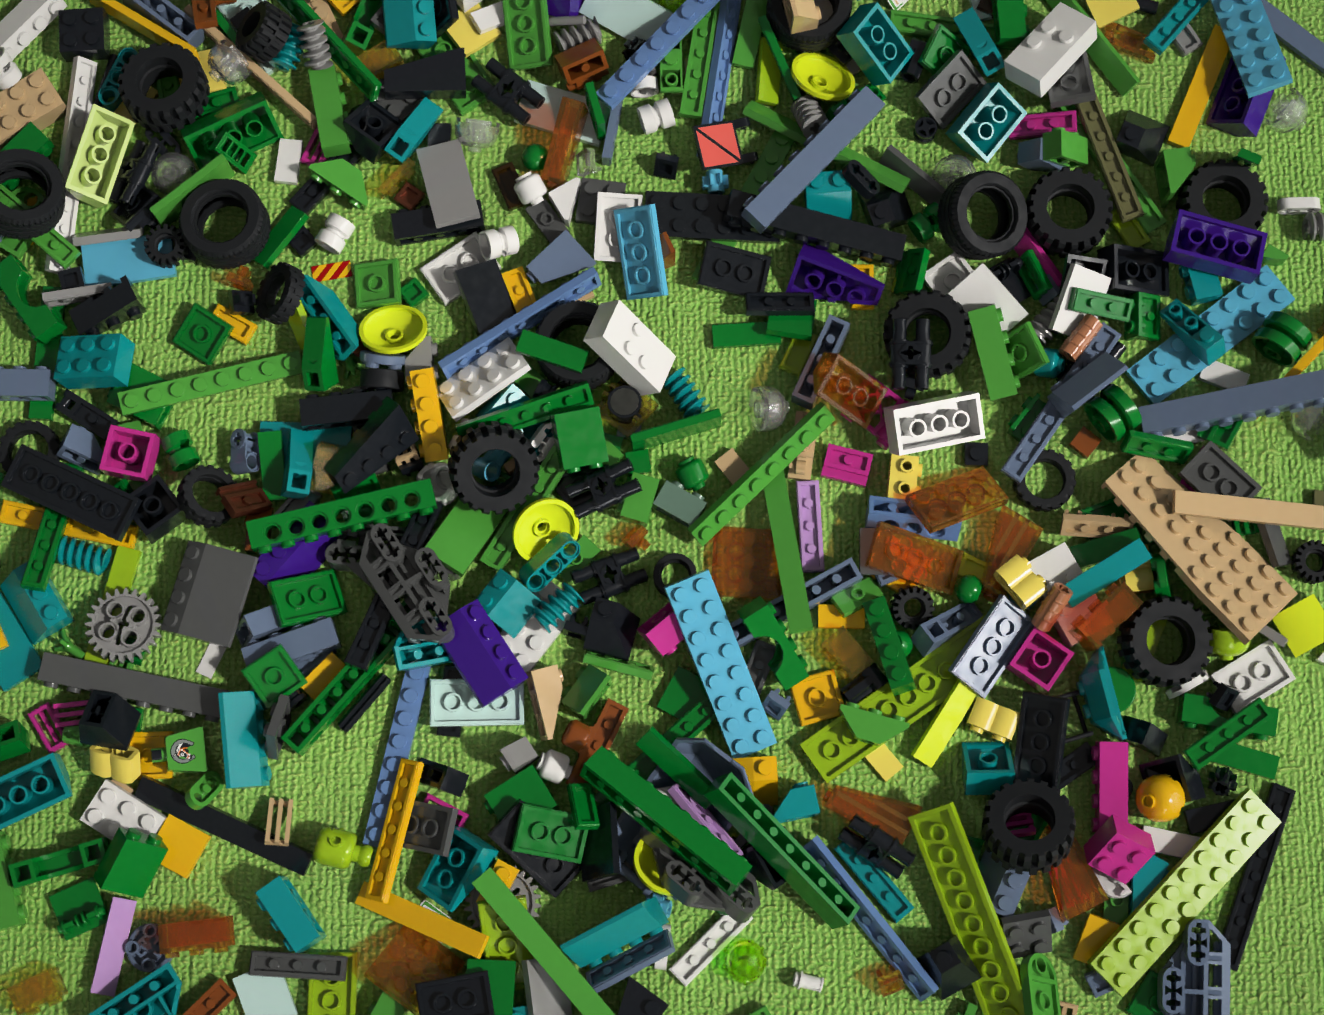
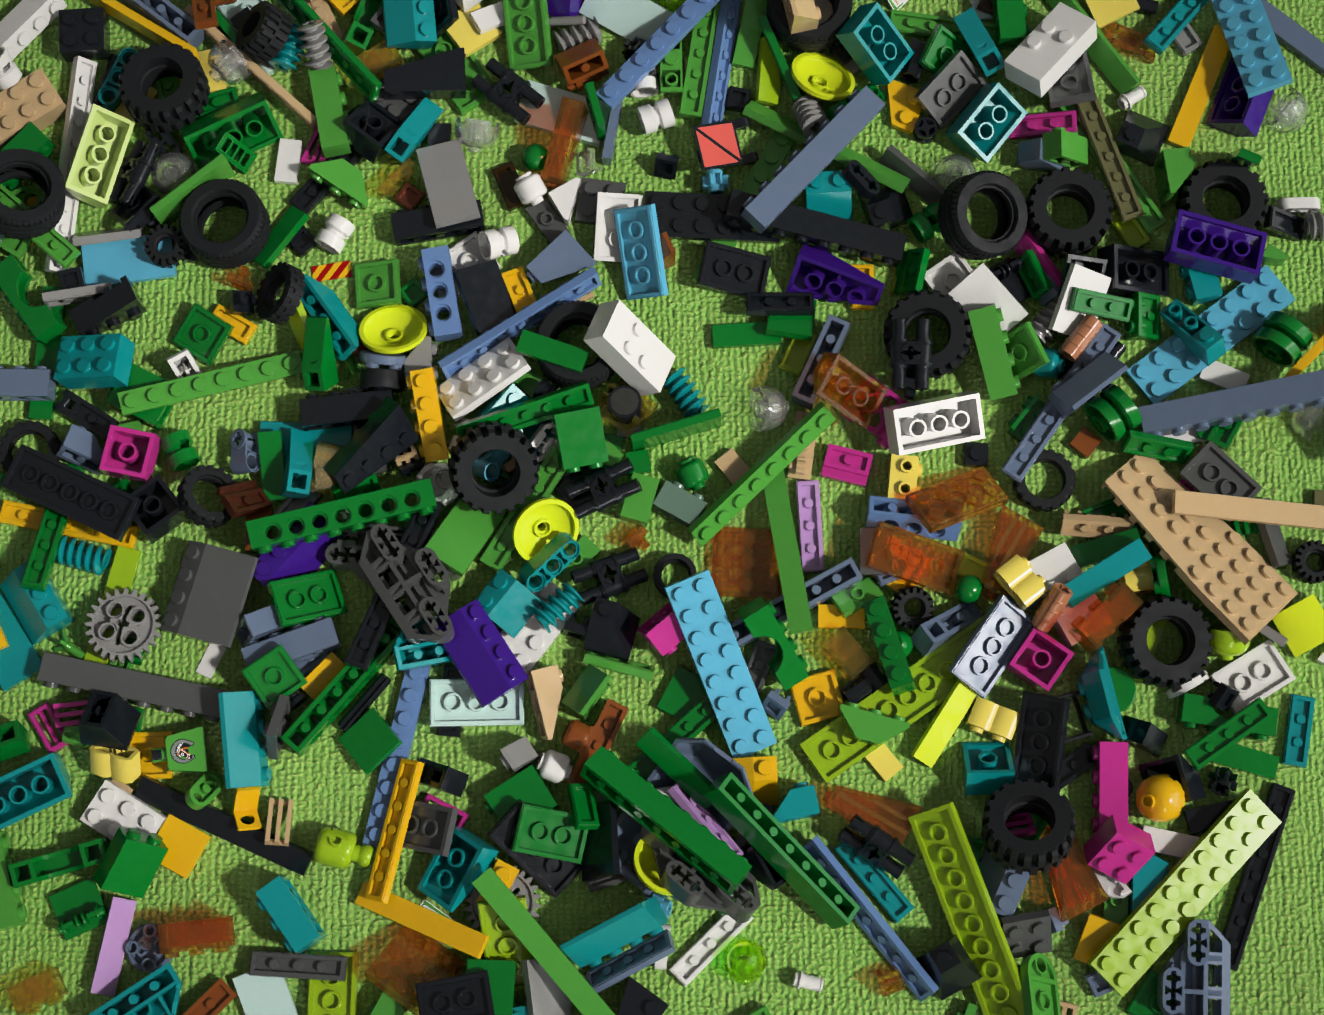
none -> white slope [167,348,202,378]
none -> yellow bracket [232,786,262,831]
none -> green tile [339,707,403,775]
none -> medium blue brick [418,245,463,342]
none -> black tile [725,86,751,113]
none -> yellow wing [886,80,922,135]
none -> white pin [1117,85,1147,110]
none -> black tile [1264,205,1304,242]
none -> teal tile [1281,694,1315,768]

